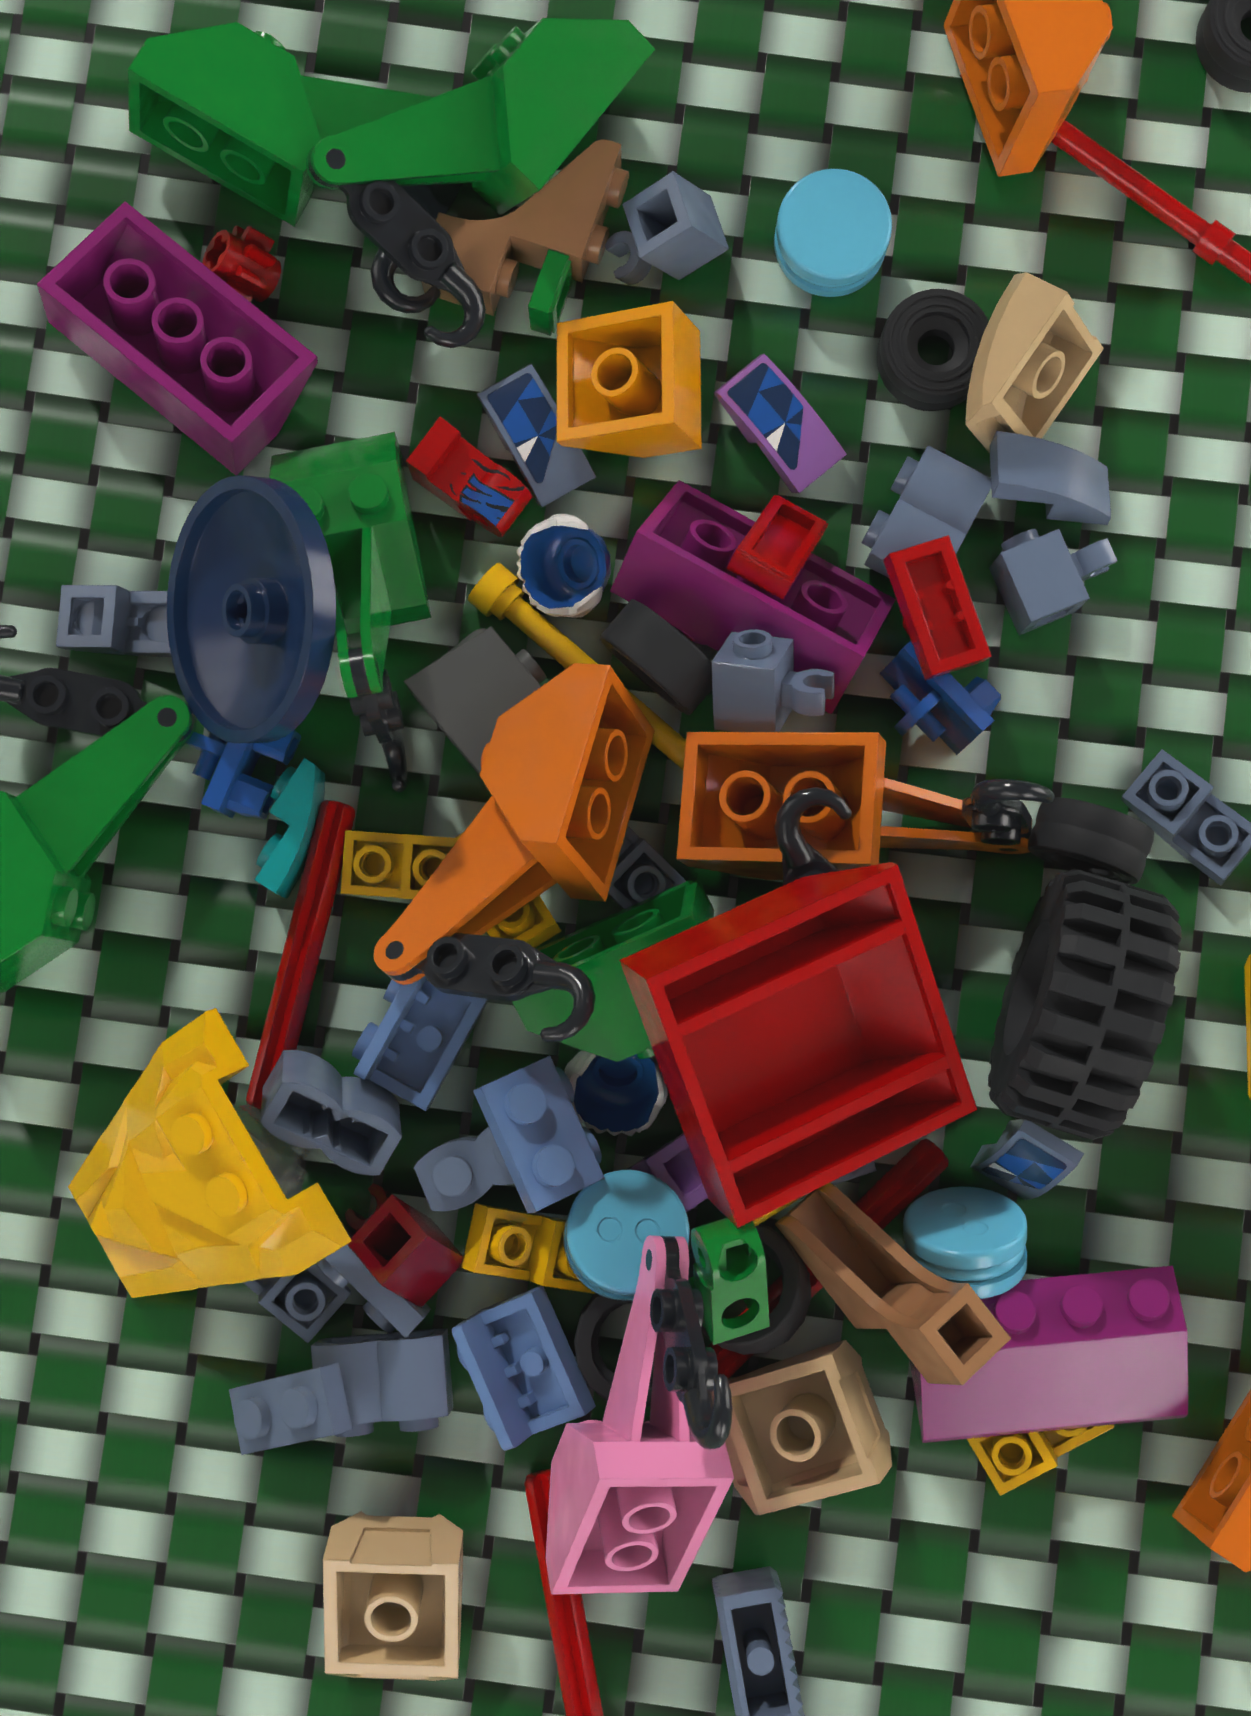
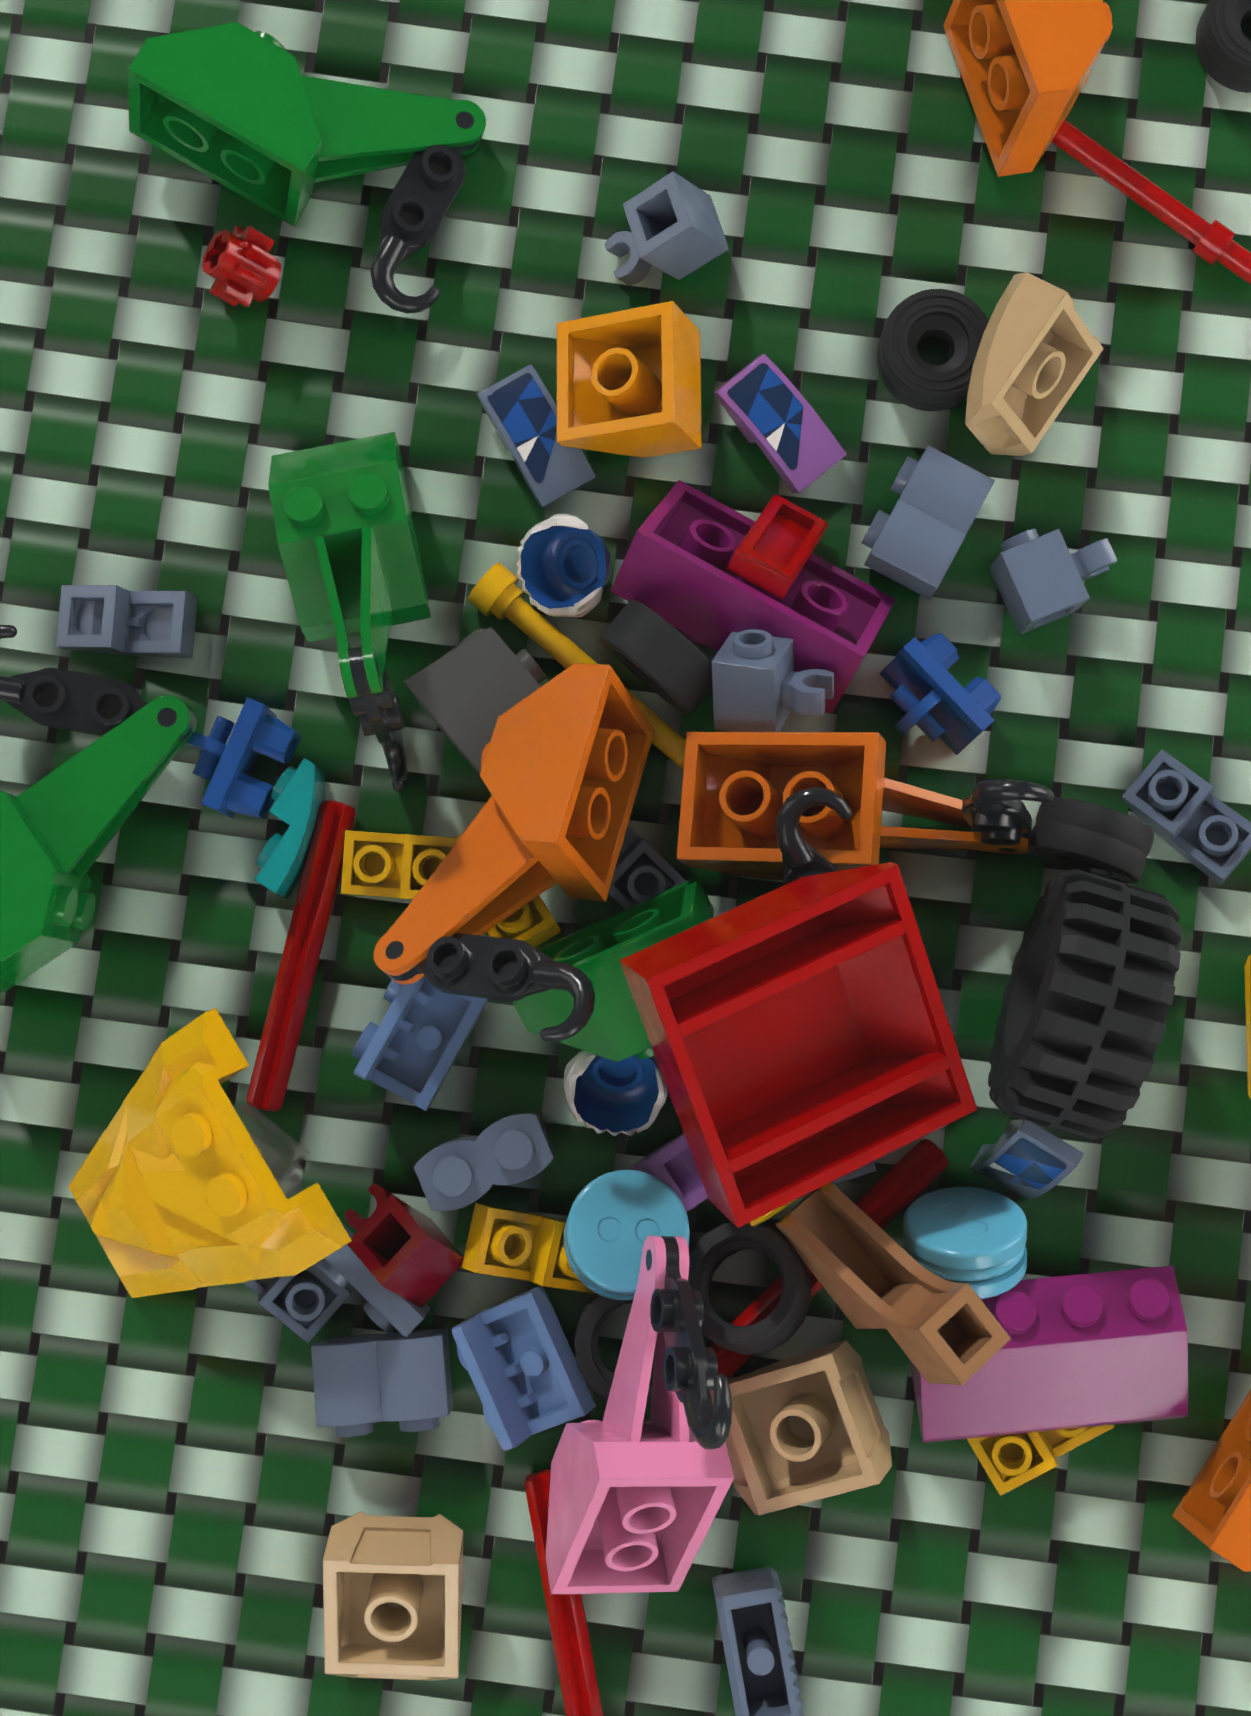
magenta slope [37,201,318,475] -> none
dark blue dish [167,475,336,743] -> none
sand blue plate [229,1362,353,1455] -> none
sand blue brick [260,1050,402,1175] -> none
green slope [306,18,655,348] -> none
red leg [406,416,533,537] -> none
medium nougat arch [422,139,629,316] -> none
medium blue bracket [473,1056,605,1214] -> none
green tile [528,249,573,336] -> none
green leg [688,1218,770,1345] -> none
medium azure head [774,169,892,297] -> none
red tile [883,535,991,681] -> none
sand blue slope [990,431,1111,525] -> none

